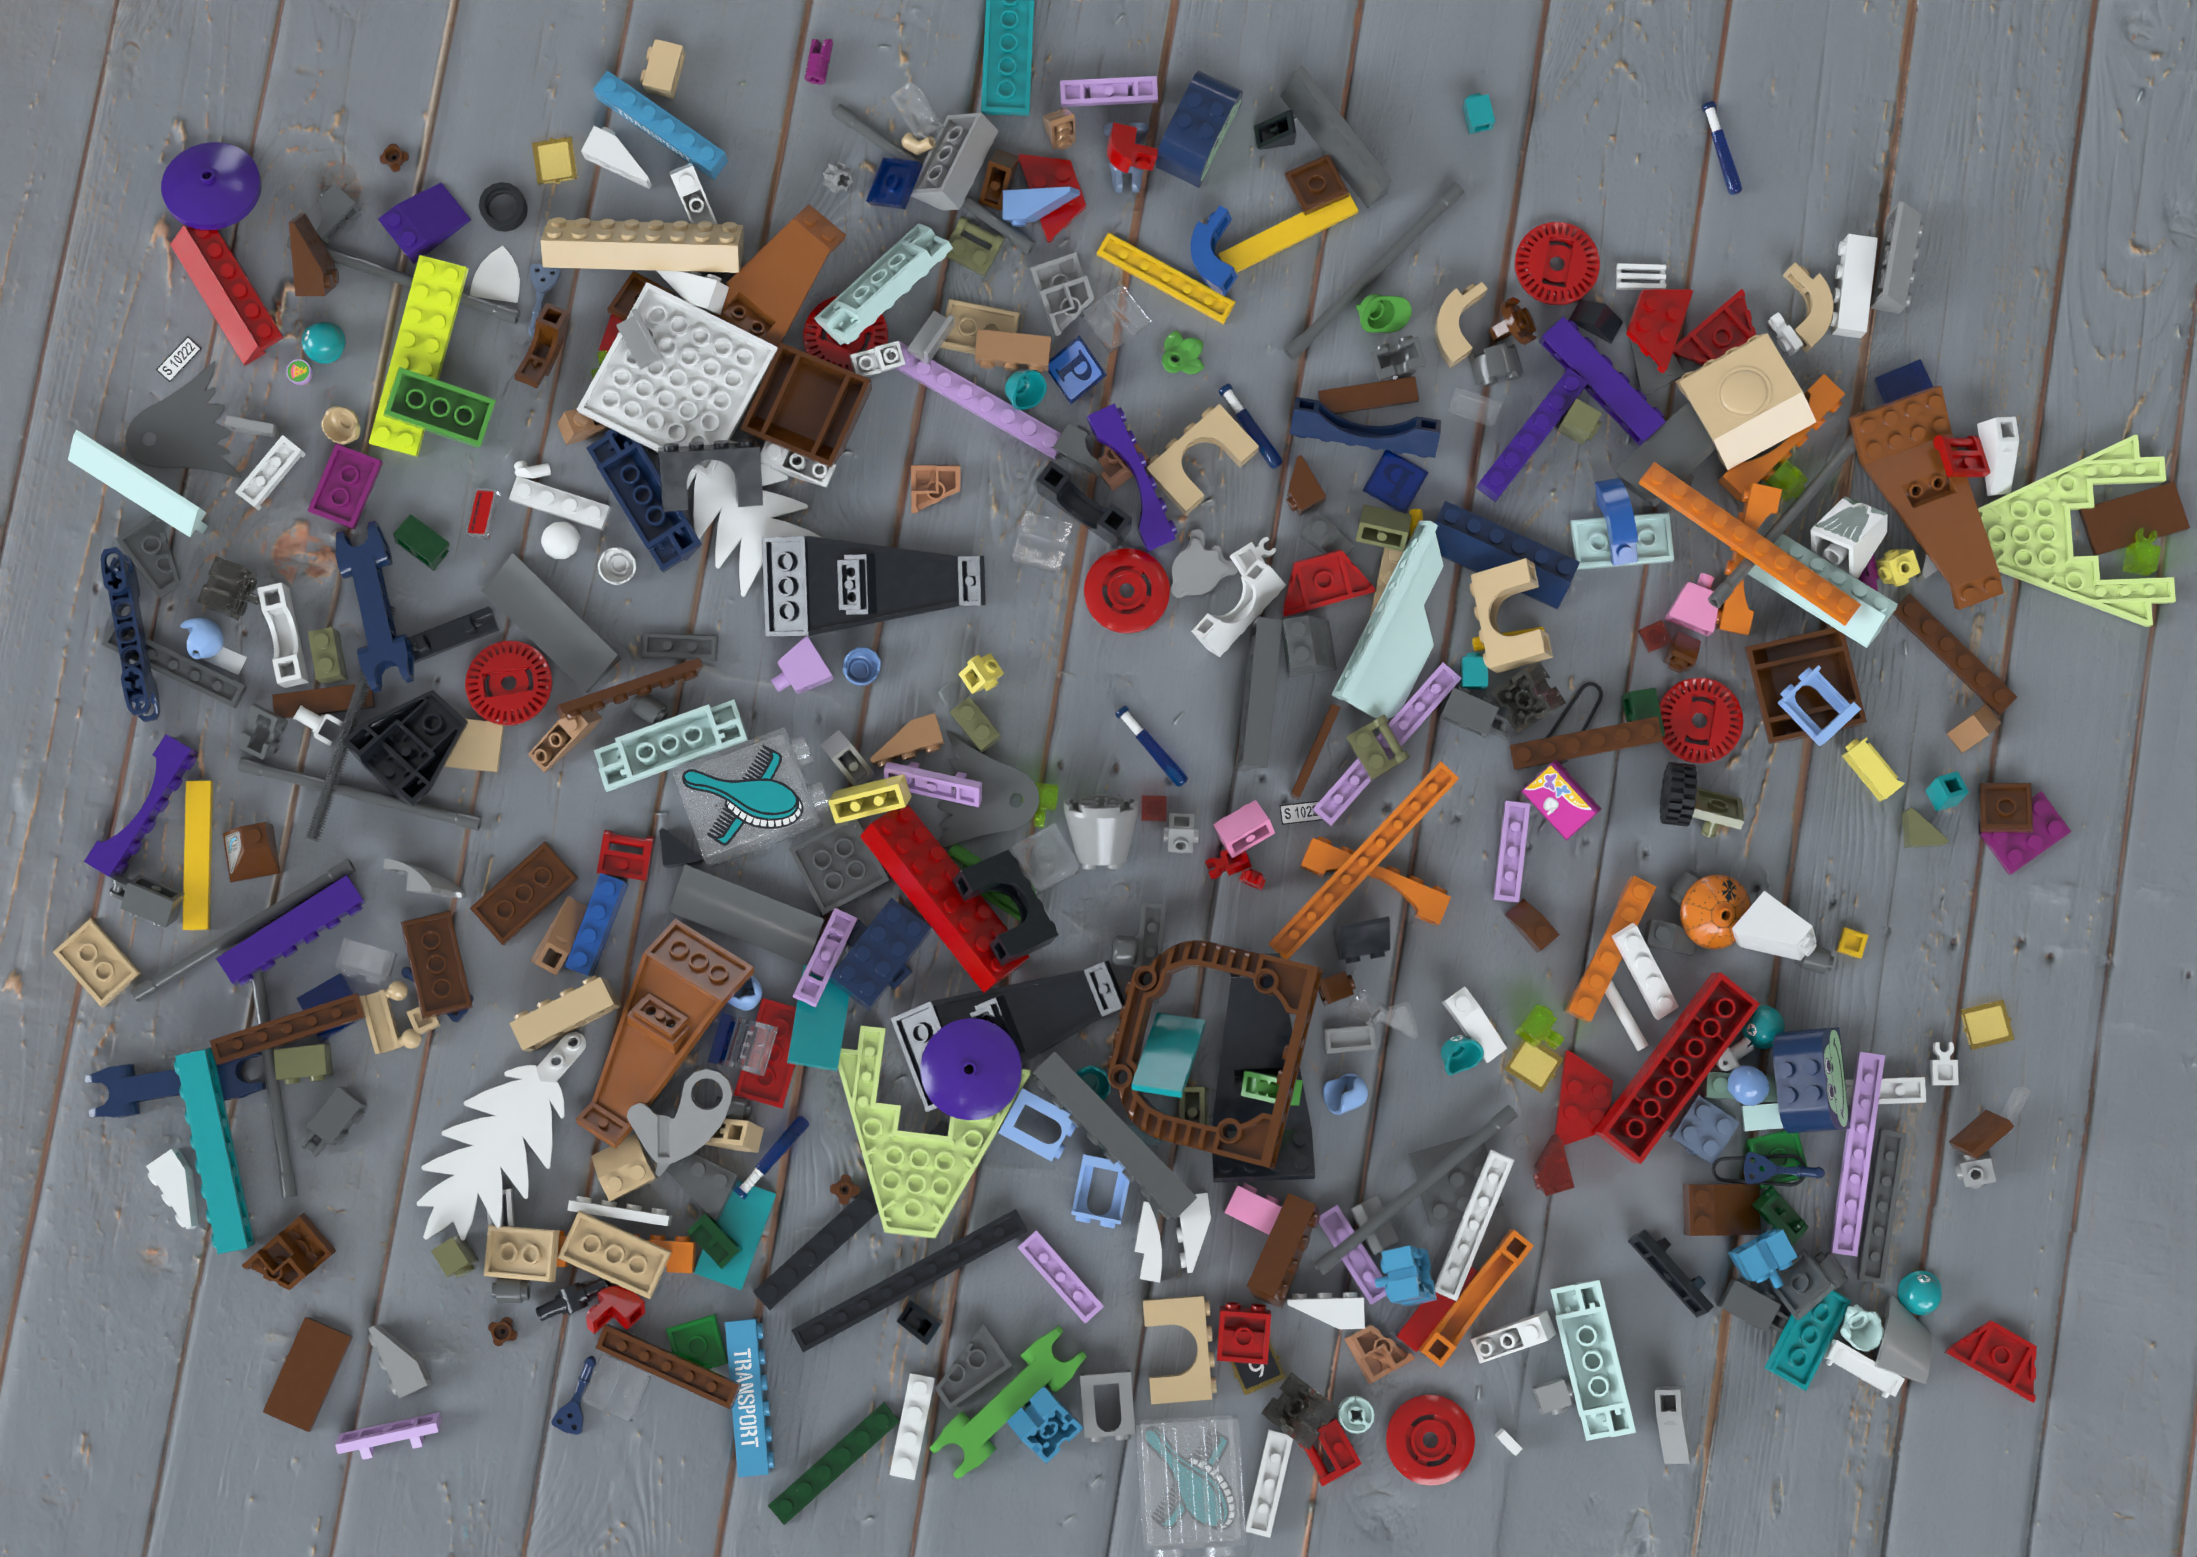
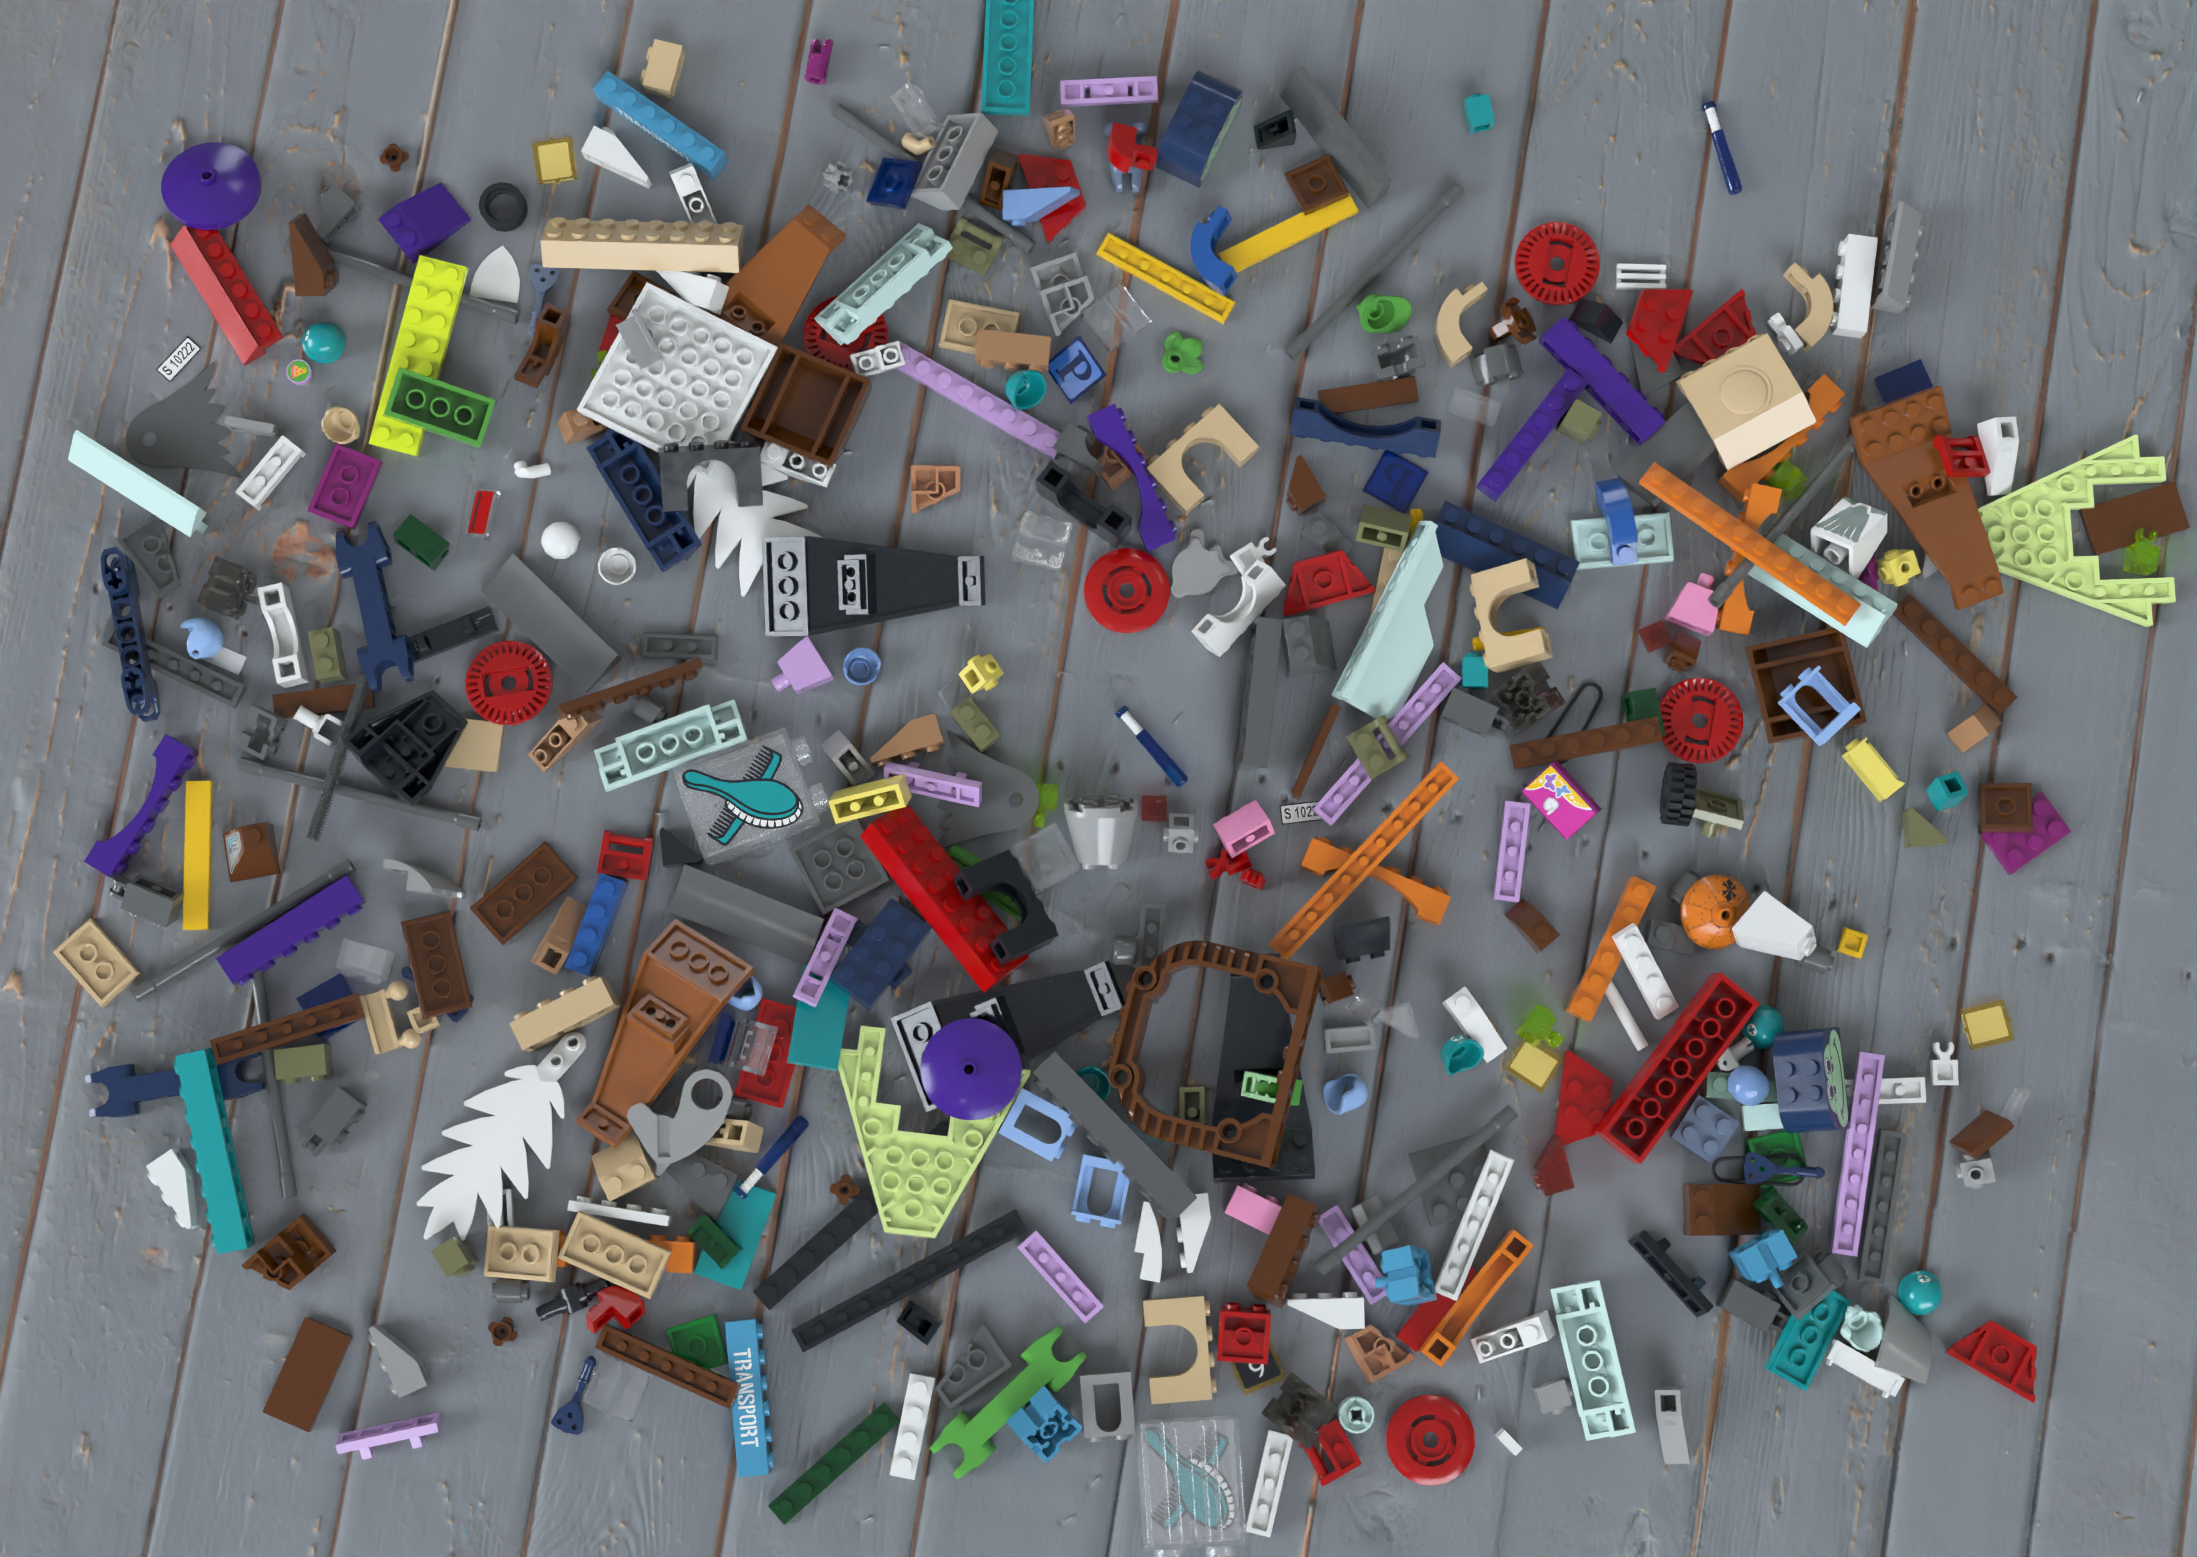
white plate [509,476,611,531] -> none
light grey panel [907,310,955,365] -> none
teal tile [1132,1013,1206,1098] -> none
clear blue piece [1218,383,1283,469] -> none

